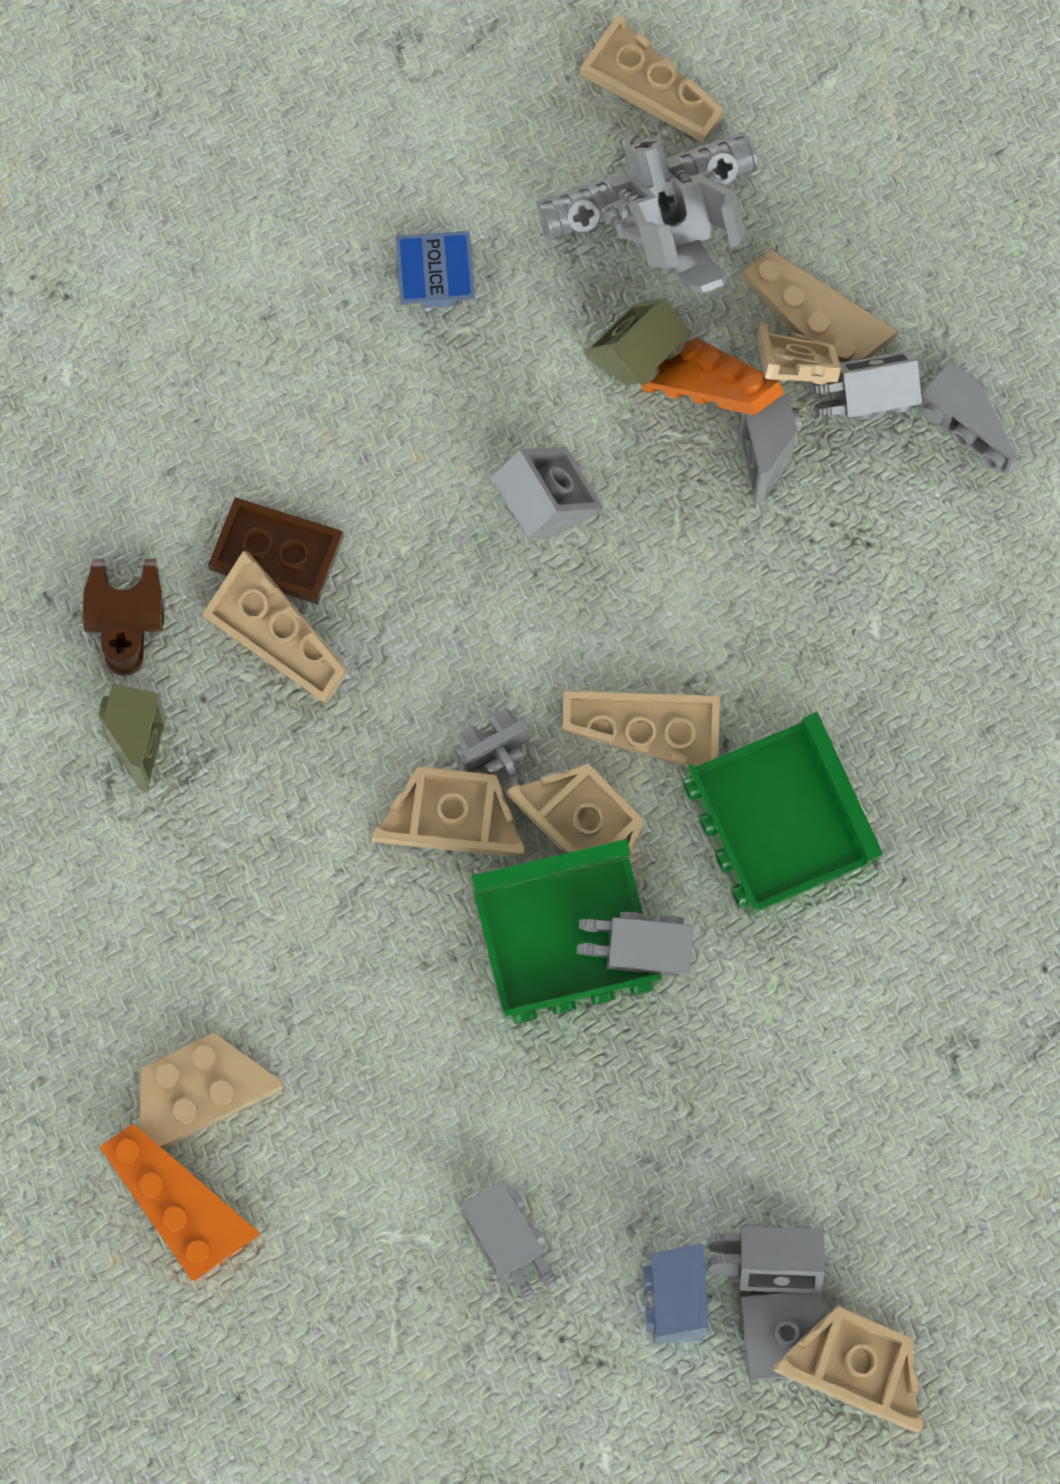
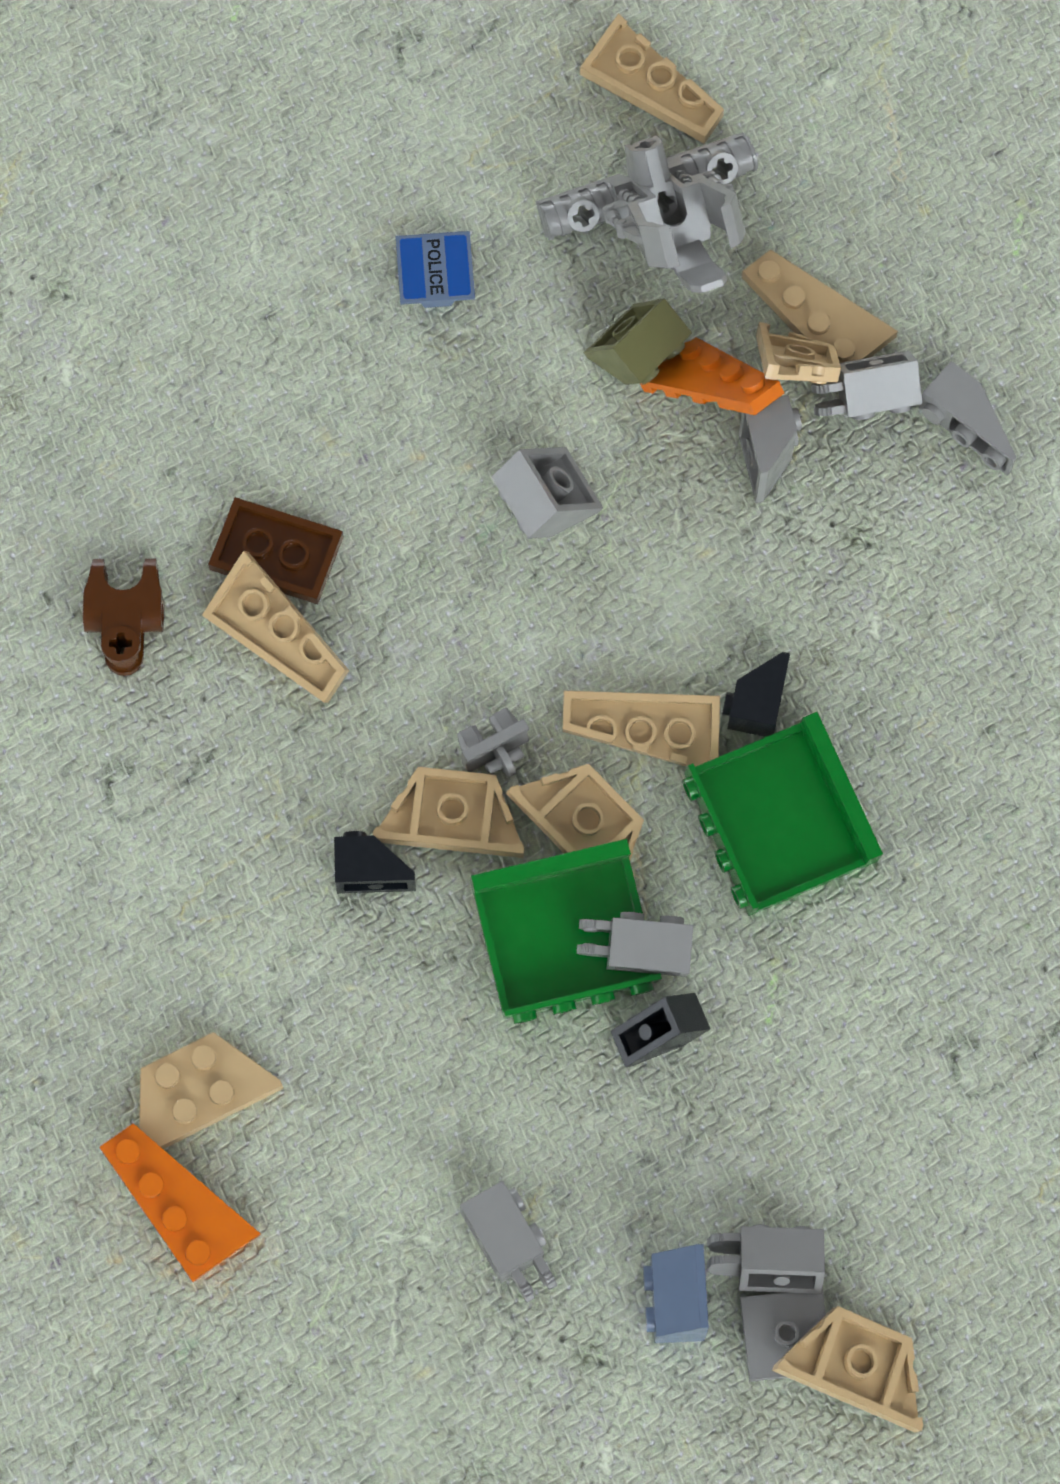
olive slope [99,684,166,792] -> none
none -> black slope [334,831,416,894]
none -> black slope [610,993,711,1068]
none -> black slope [722,652,790,737]

